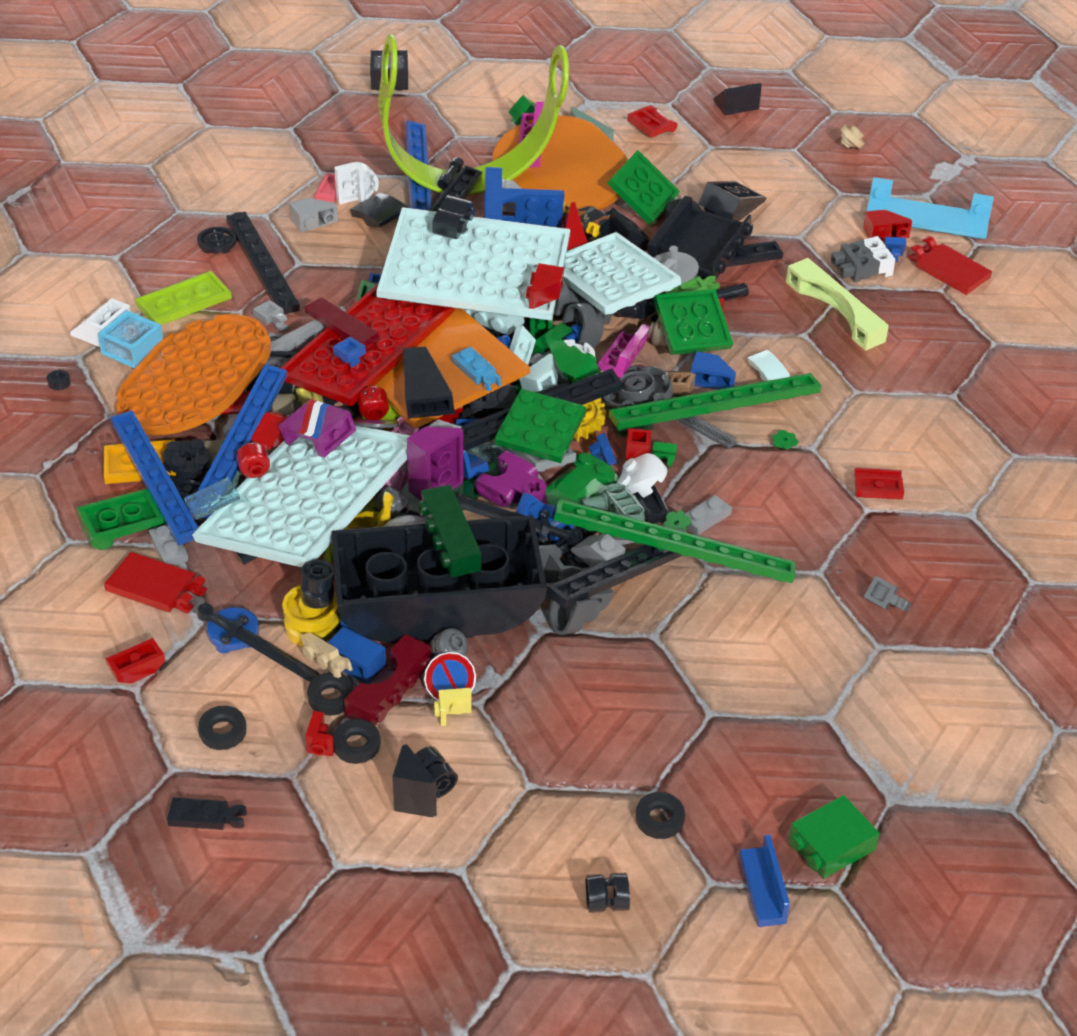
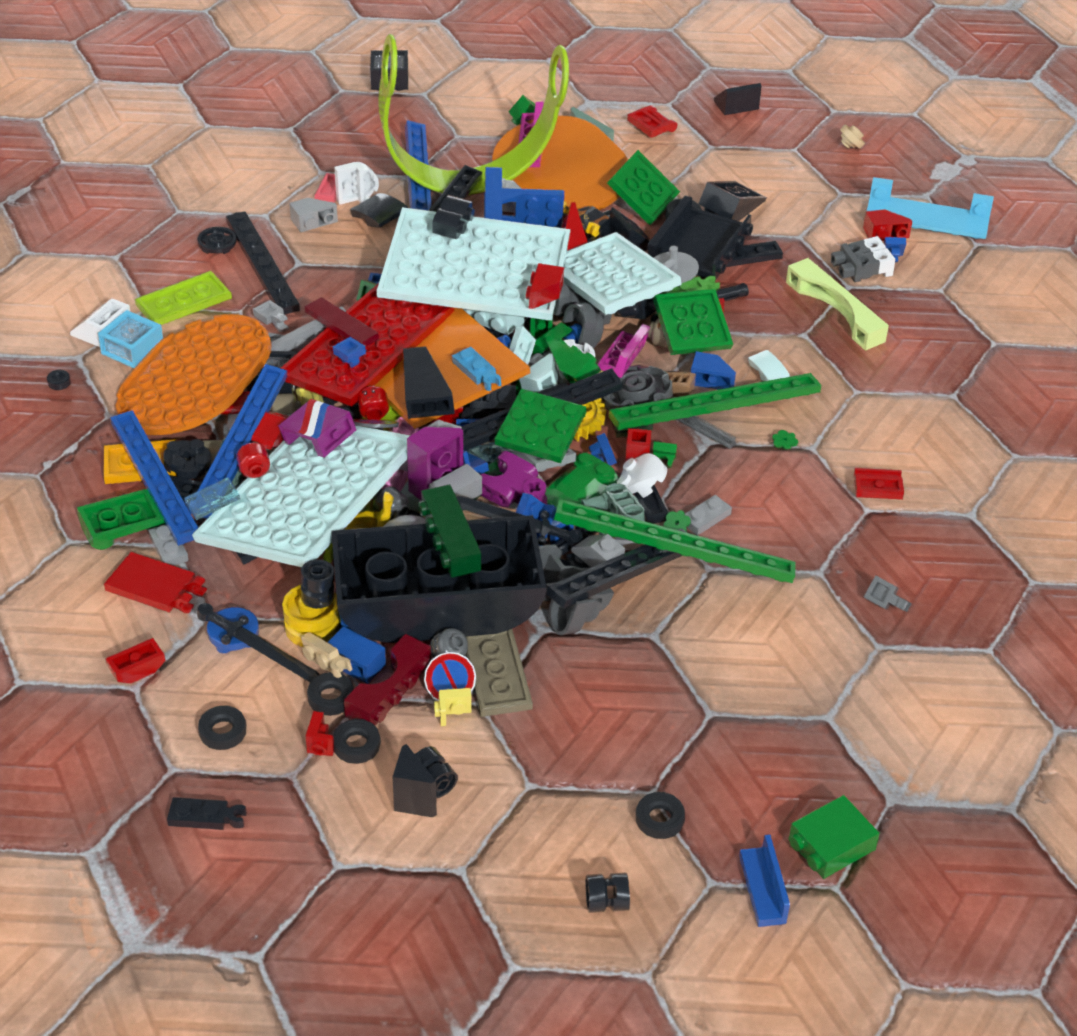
black bar [437,157,464,190] -> none
red tile [908,235,992,295] -> none
none -> light grey brick [429,464,482,499]
none -> dark tan tile [466,629,533,717]

